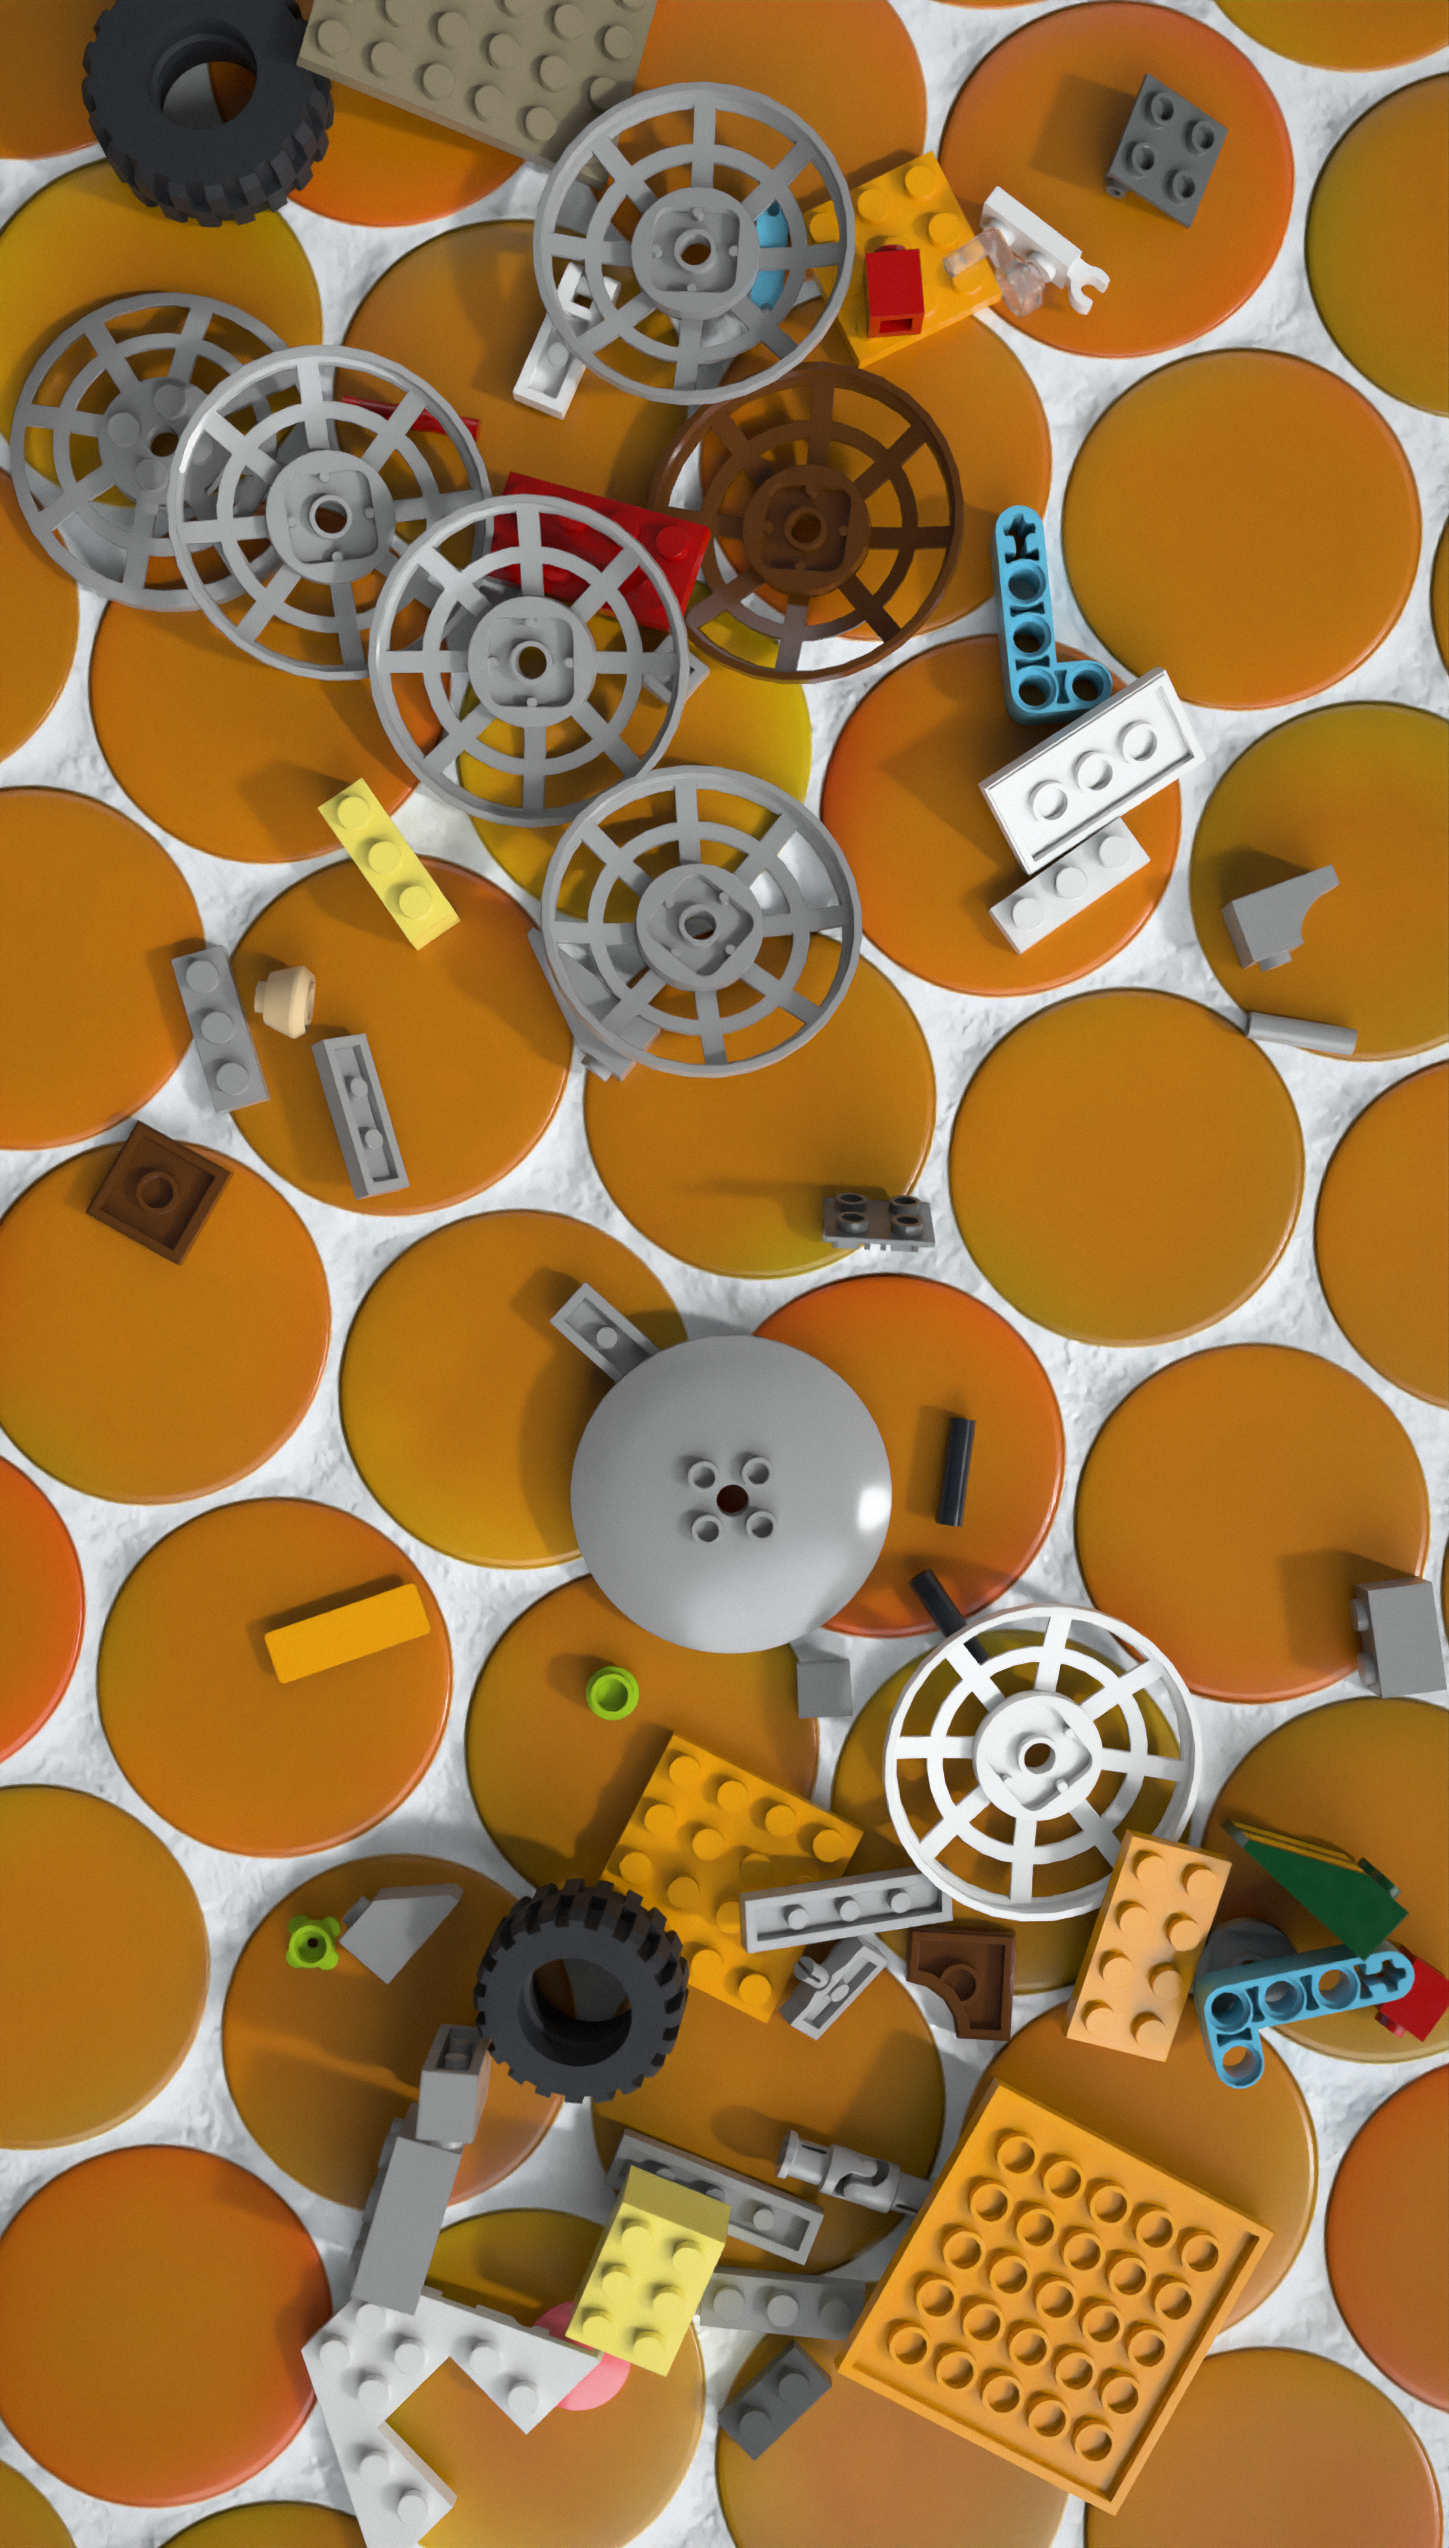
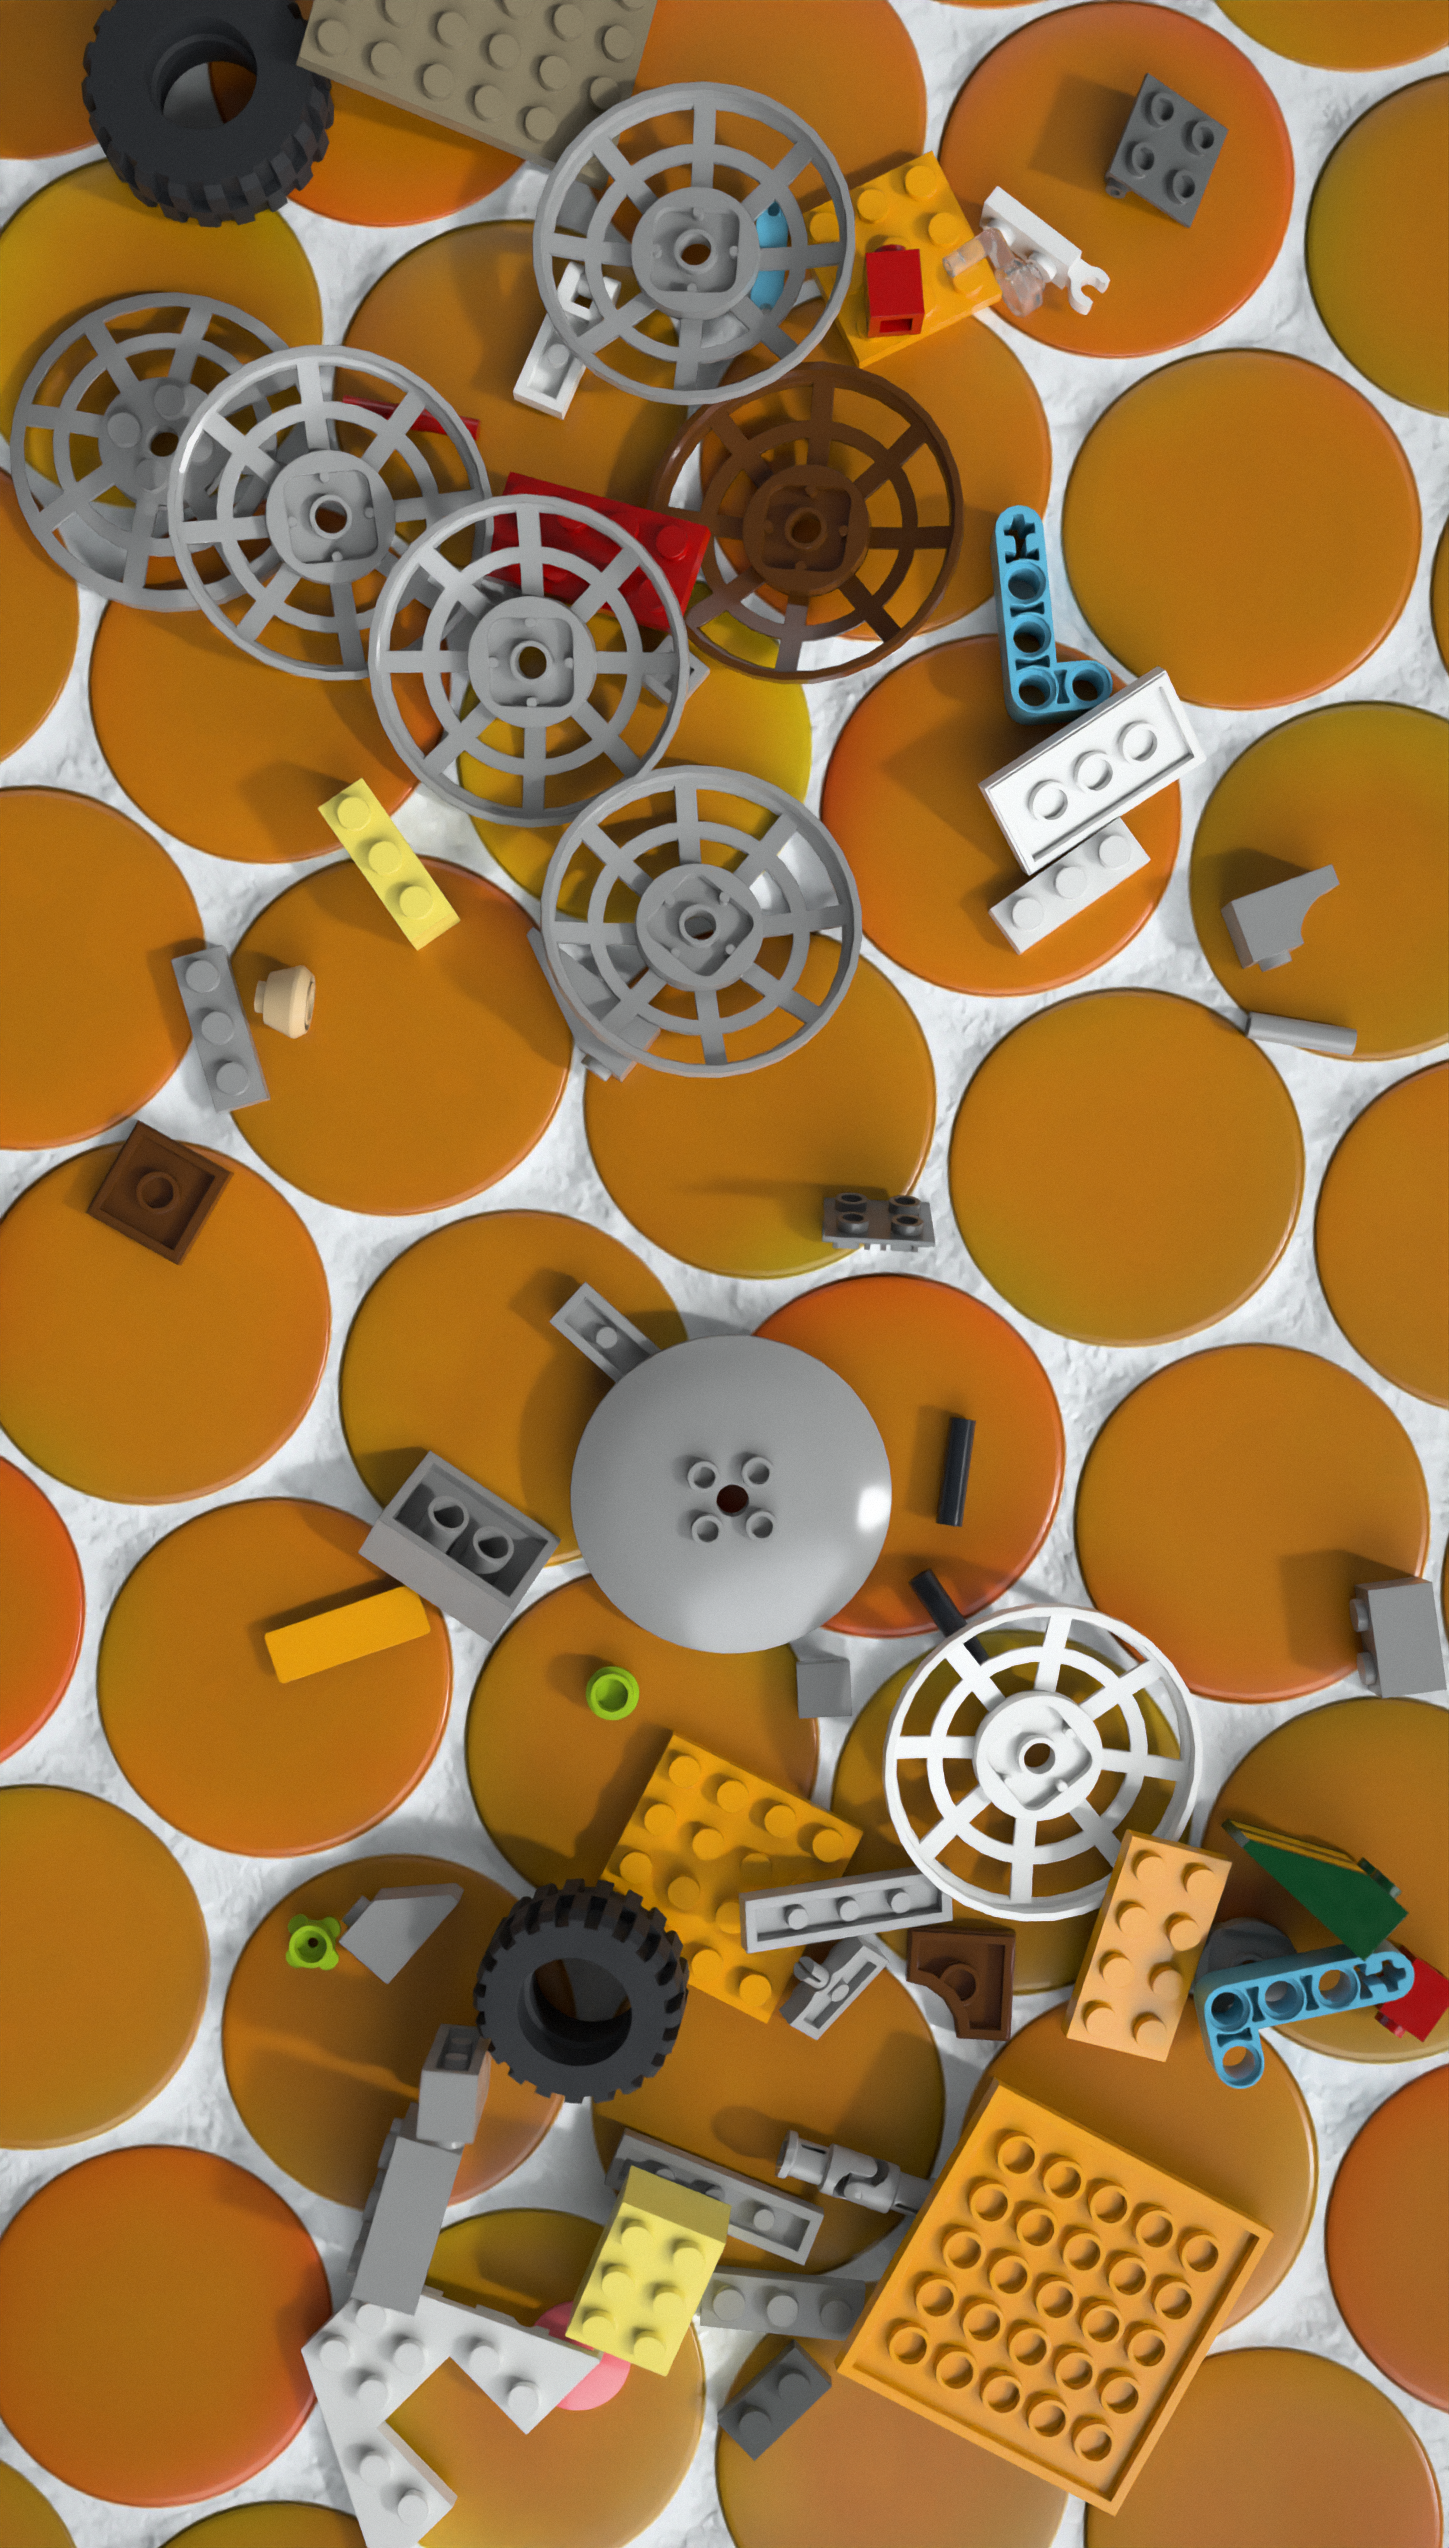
light grey plate [311,1033,410,1200] -> none
none -> light grey slope [358,1451,562,1643]

